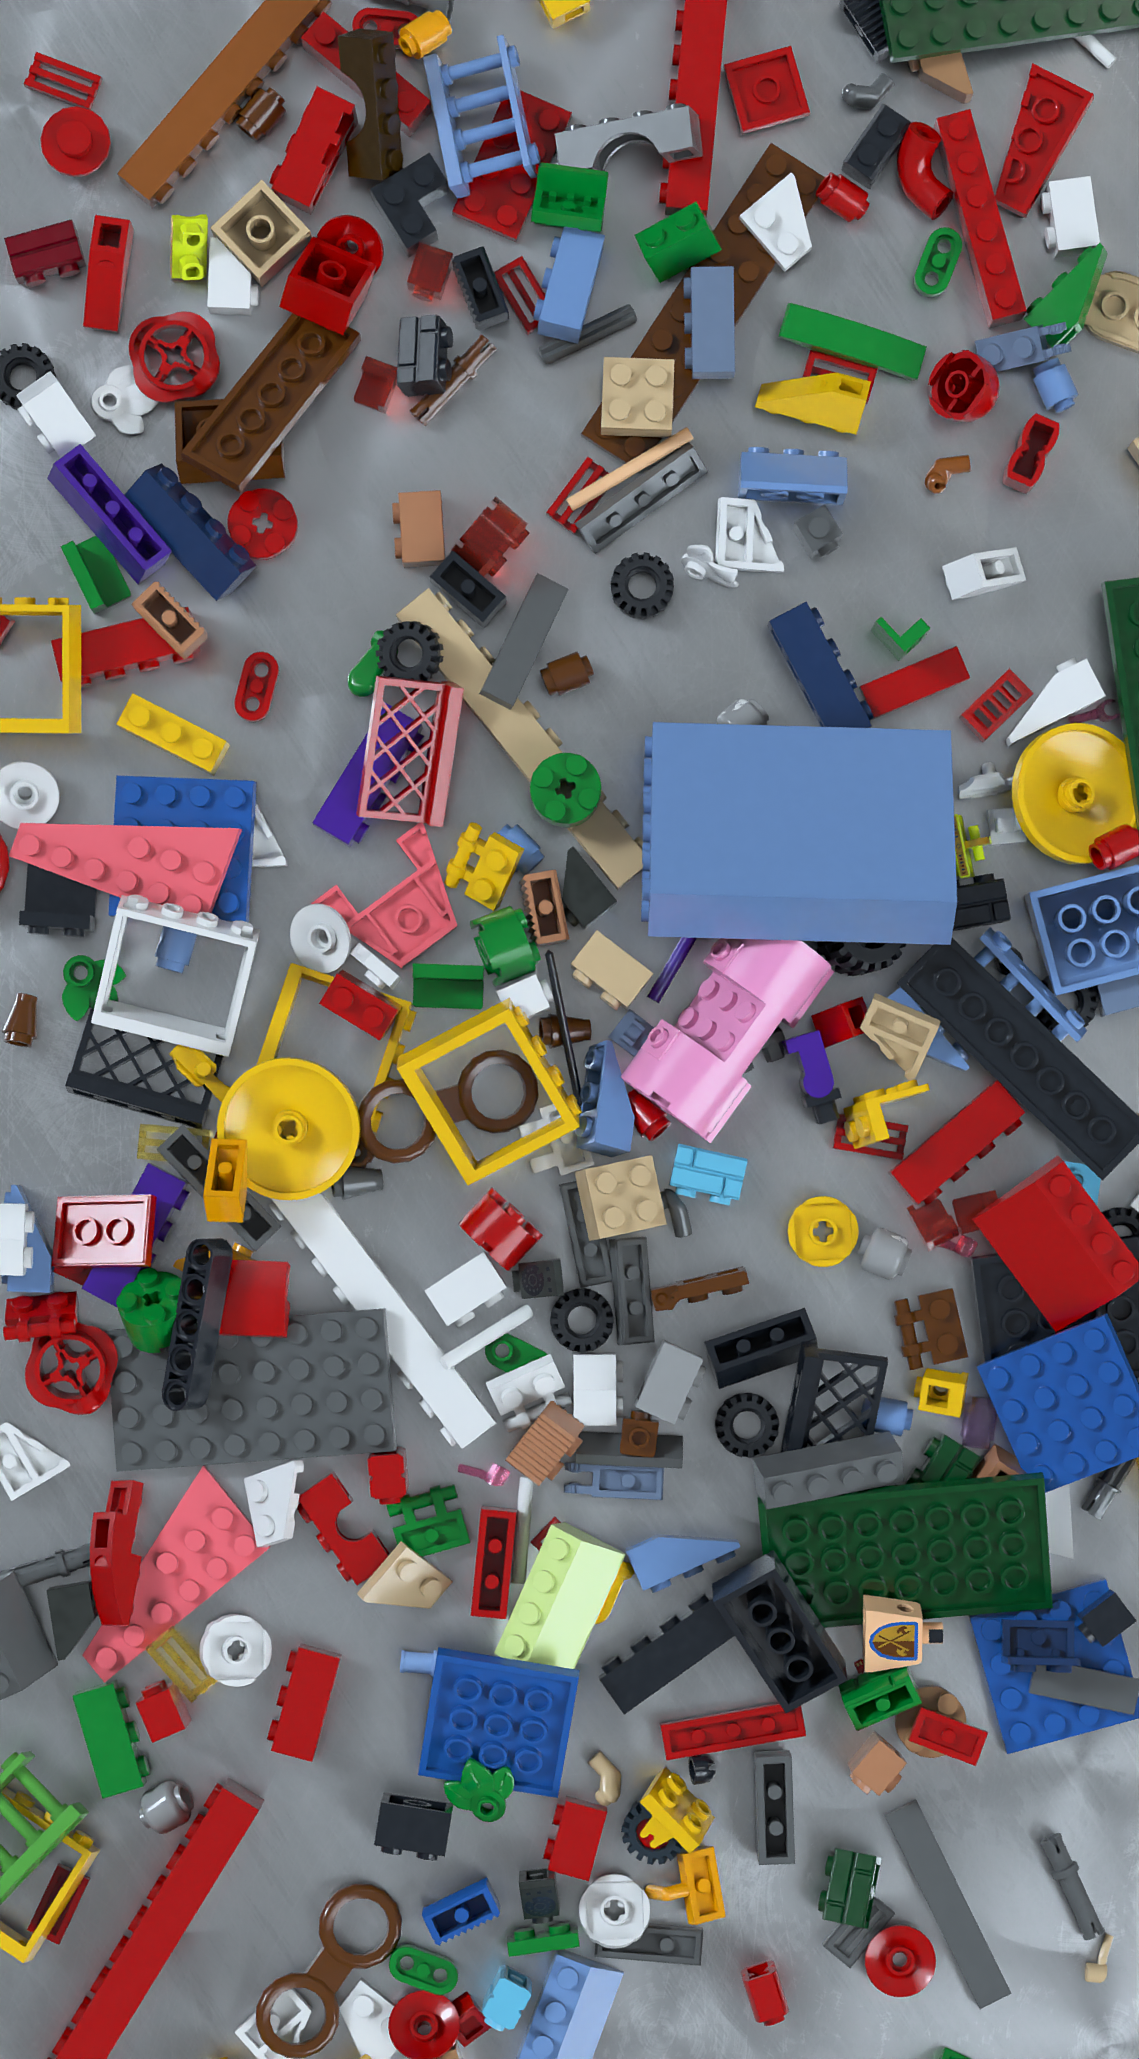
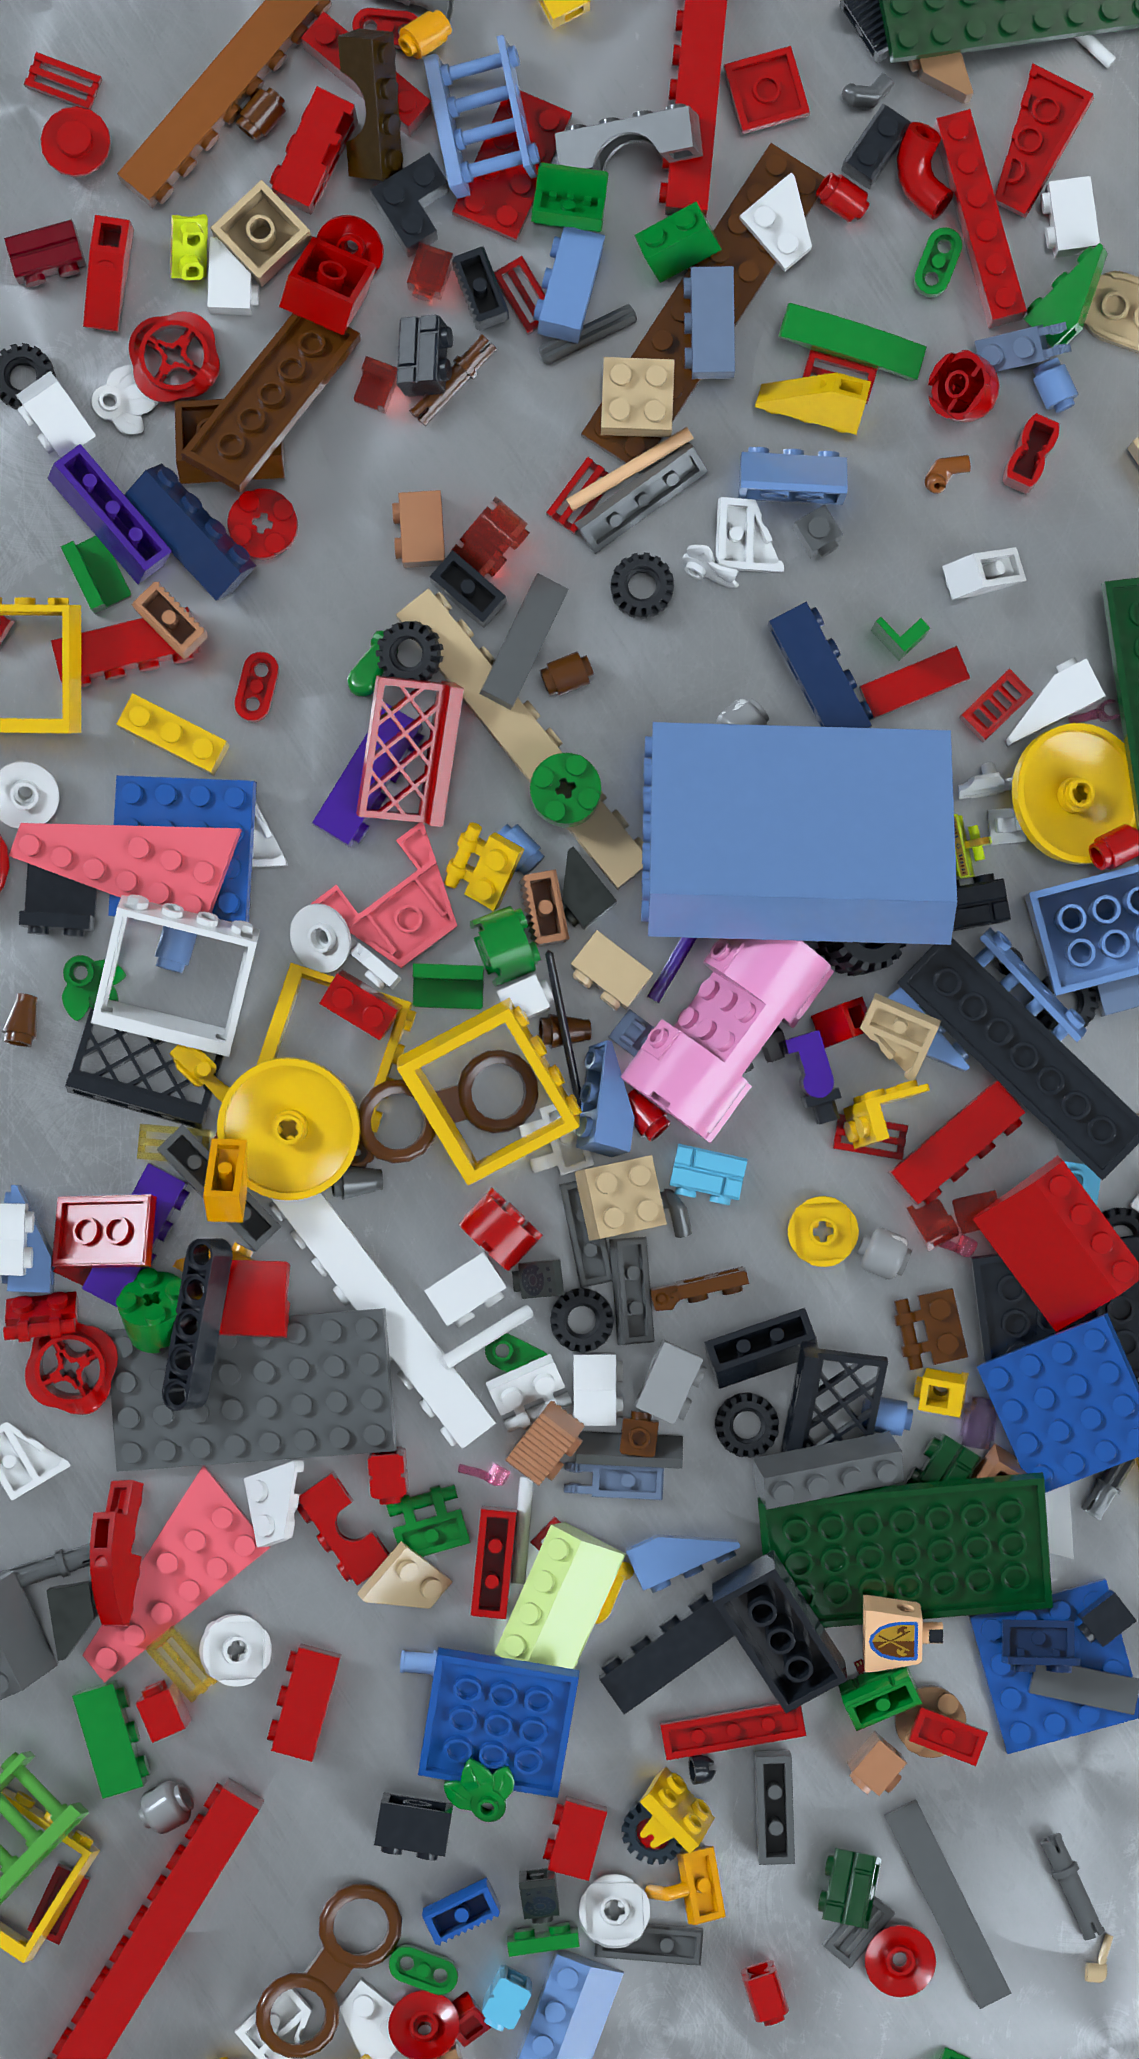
tan arm [587,1751,621,1806] -> none

